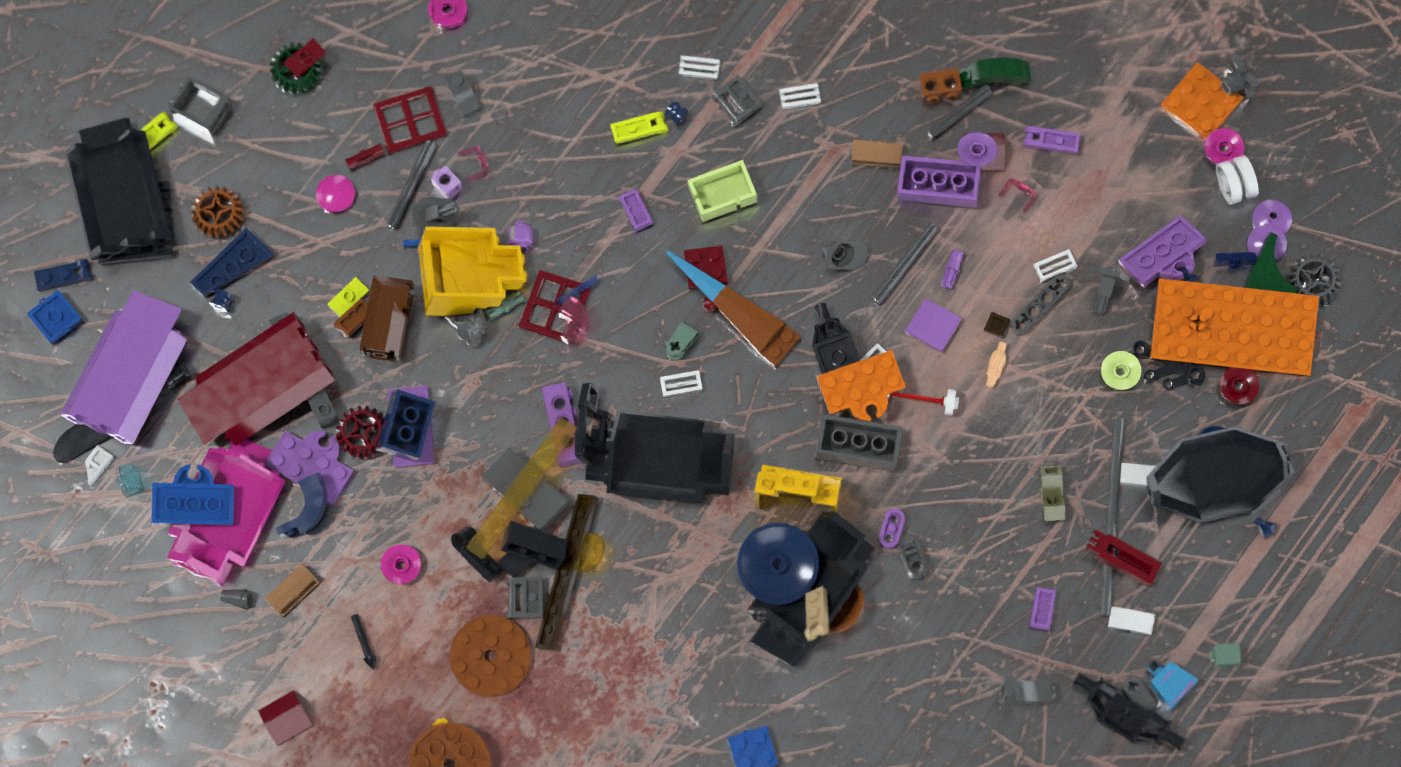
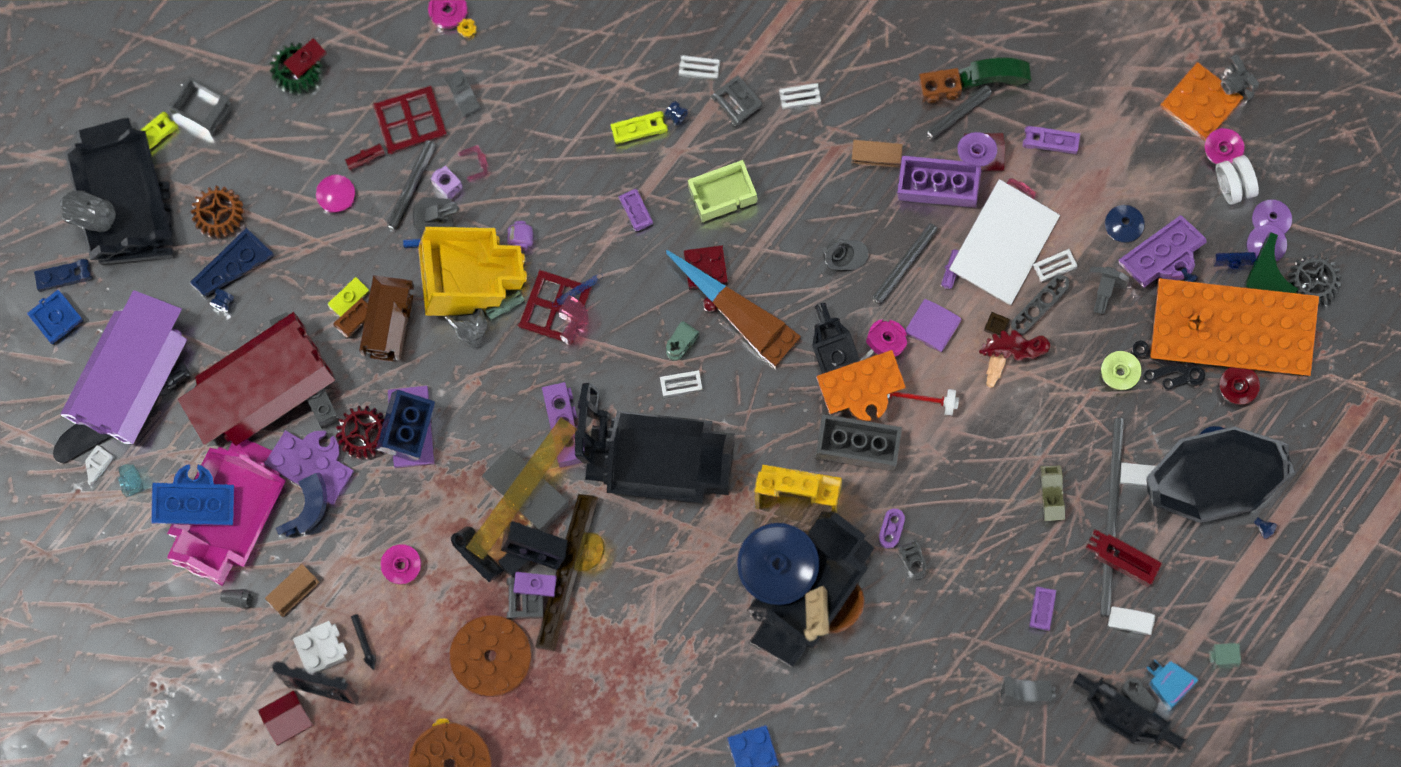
none -> dark grey hair [60,190,116,232]
none -> black hinge [272,661,359,705]
none -> white plate [293,621,347,674]
none -> yellow plate [457,19,476,37]
none -> medium lavender plate [513,572,557,597]
none -> dark pink plate [866,319,907,357]
none -> white piece [949,179,1060,306]
none -> dark red plant [979,330,1050,361]
none -> dark blue dish [1105,205,1145,243]

